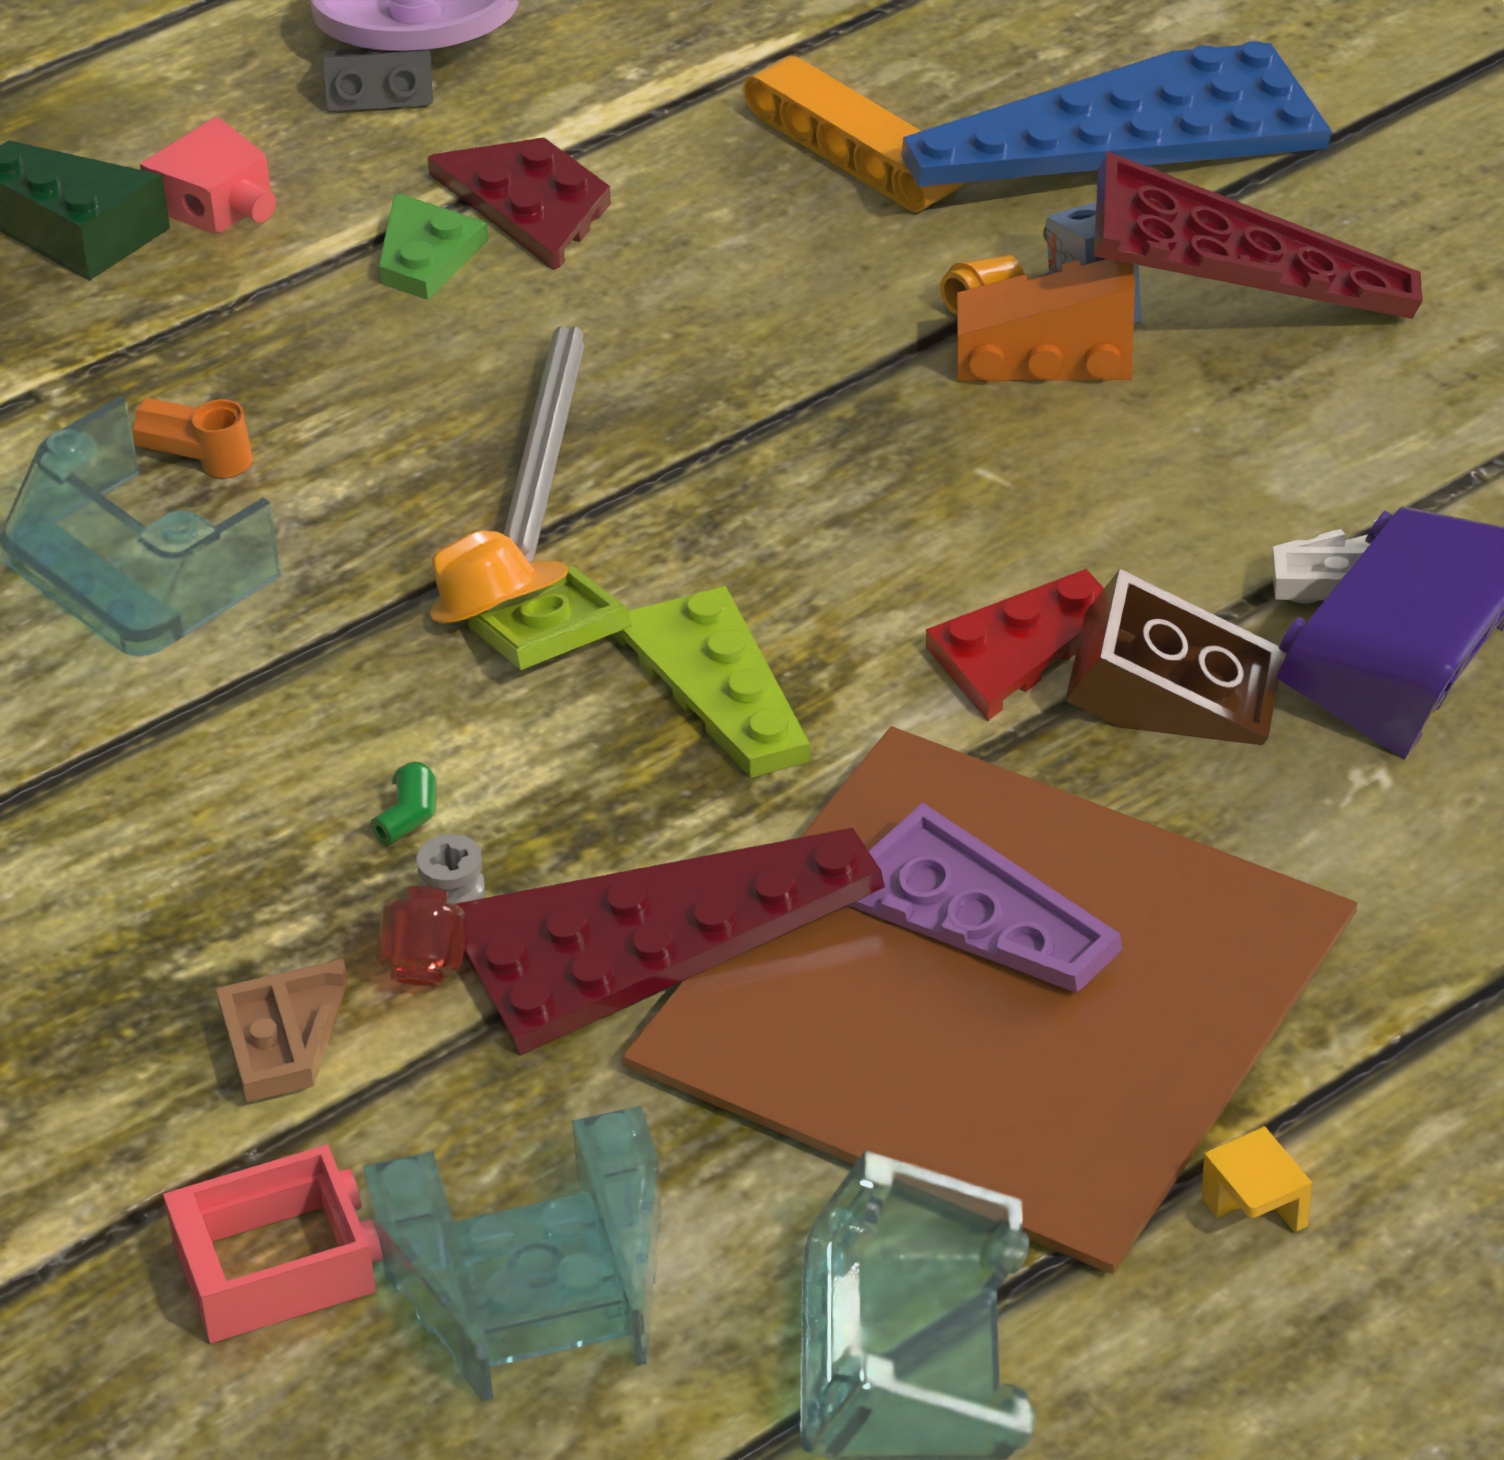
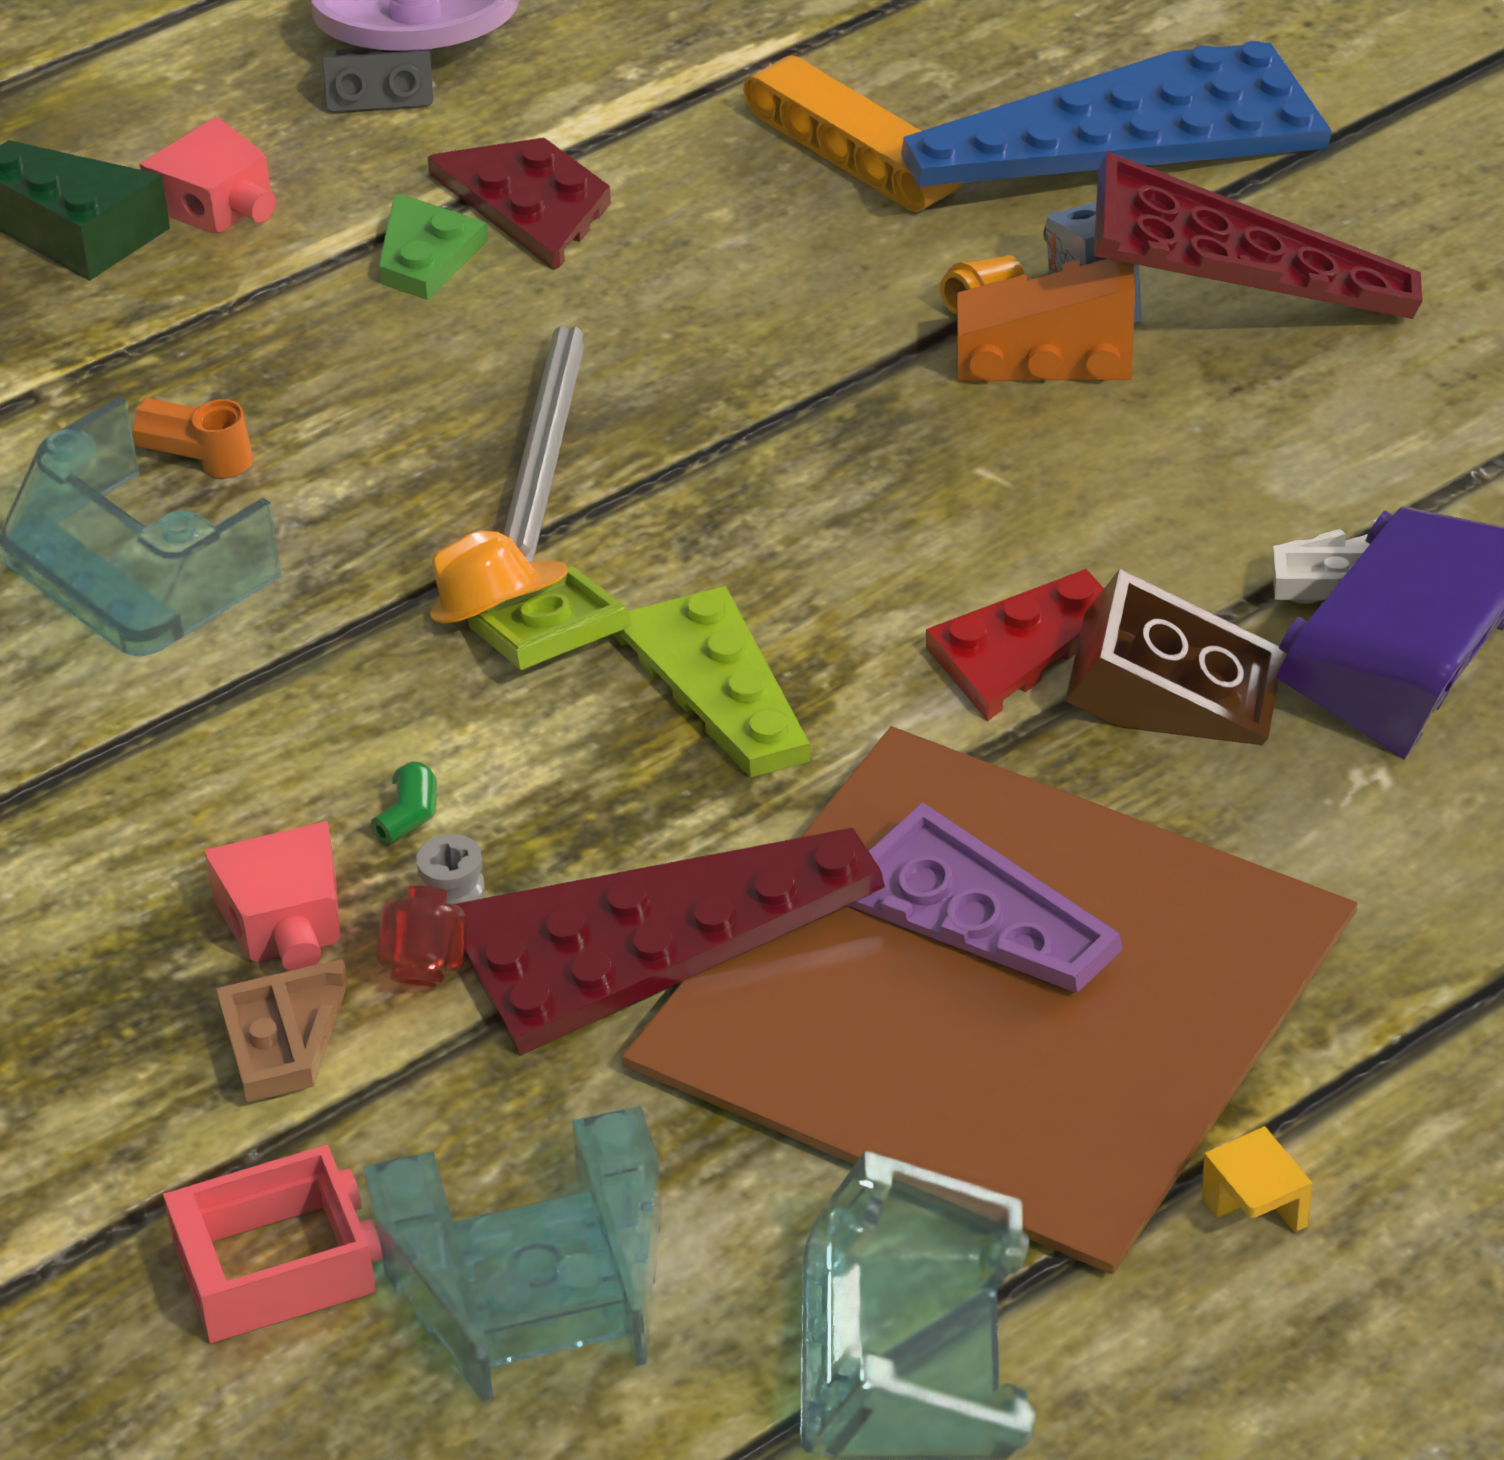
none -> coral torso [205,821,341,971]

